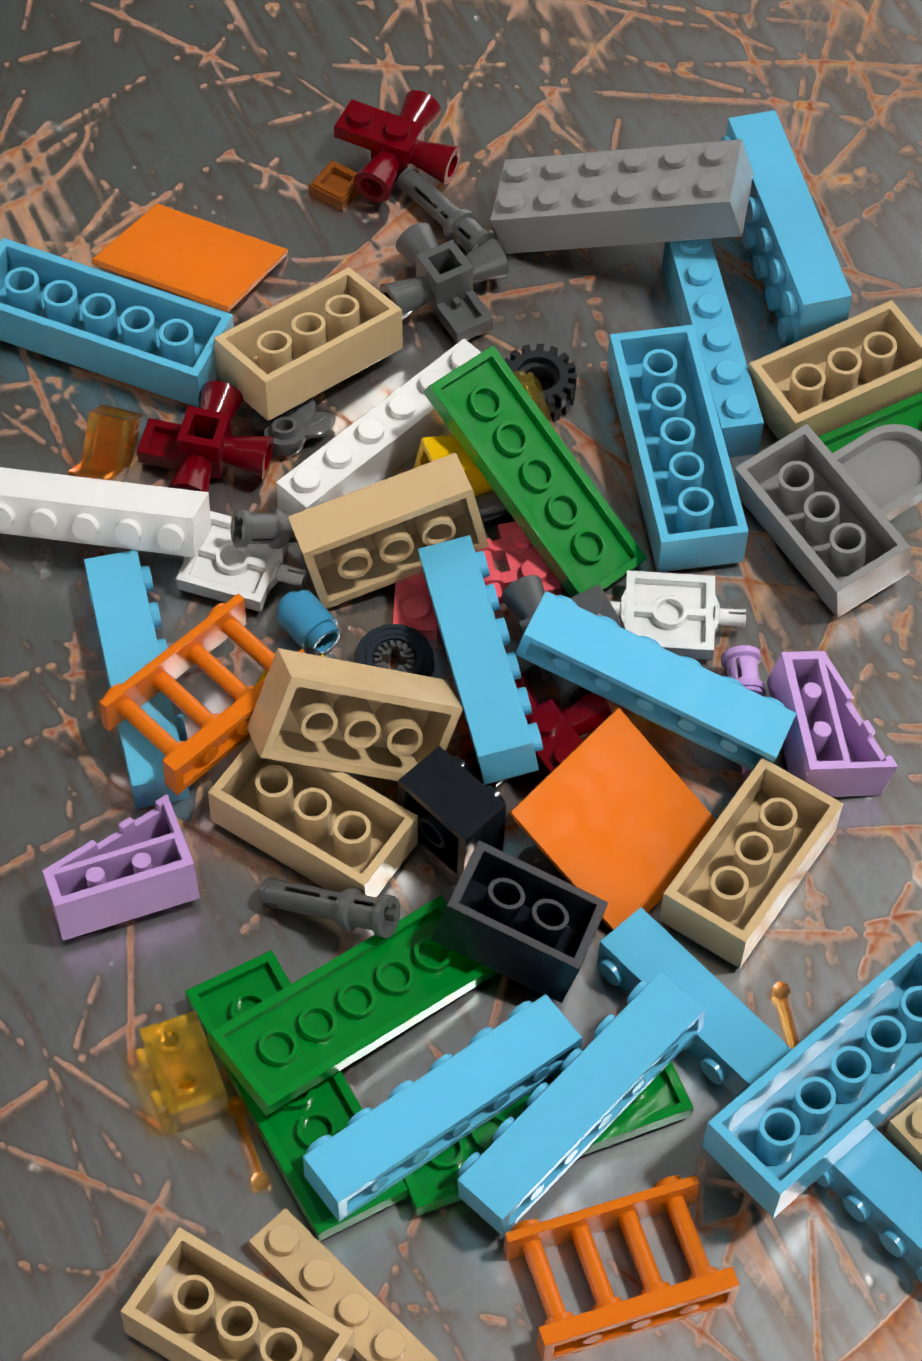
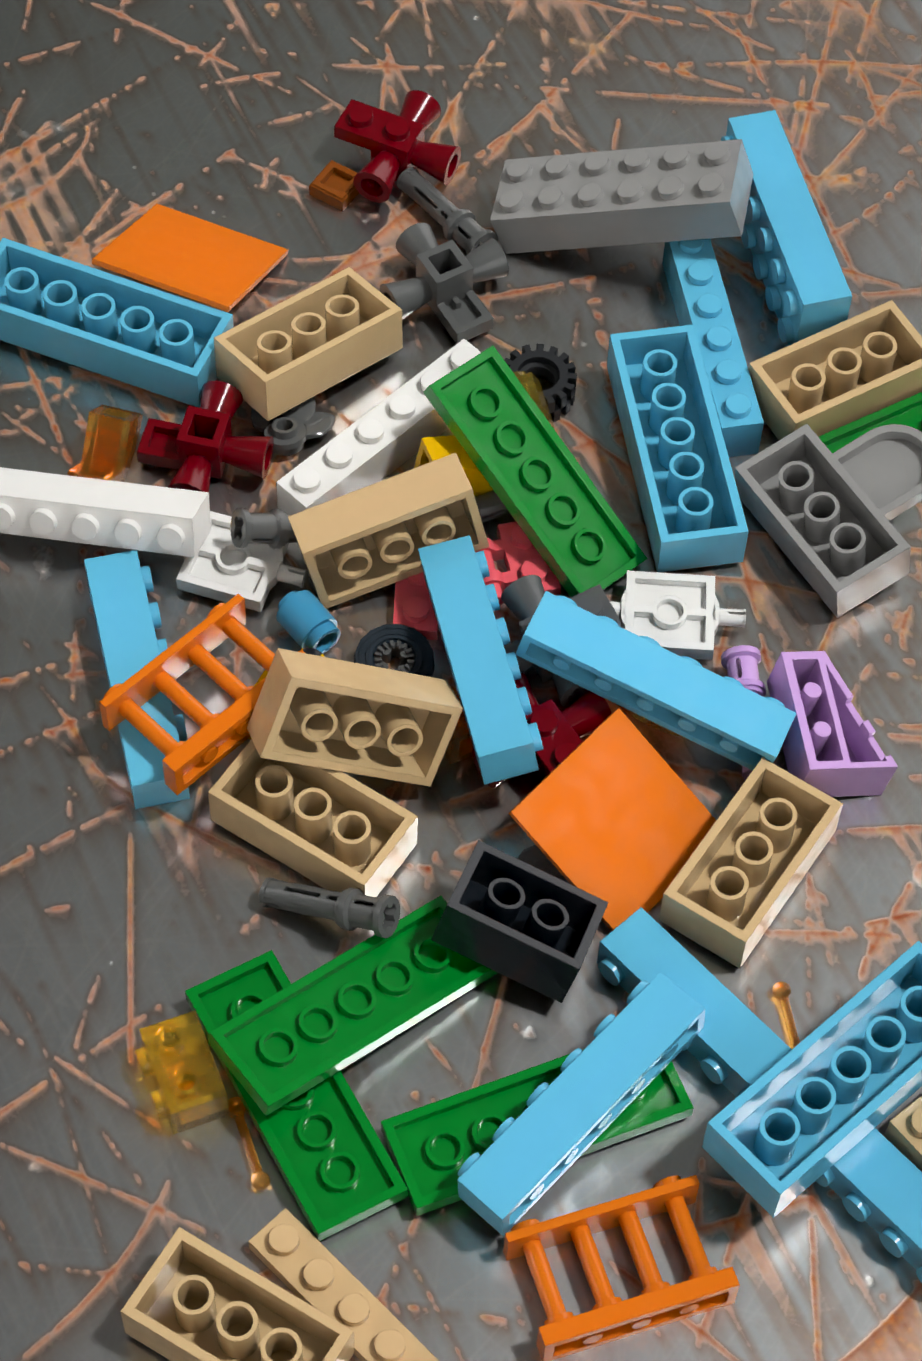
lavender wedge [42,794,200,941] -> none
medium azure brick [303,994,582,1222] -> none
black brick [398,746,506,881] -> none

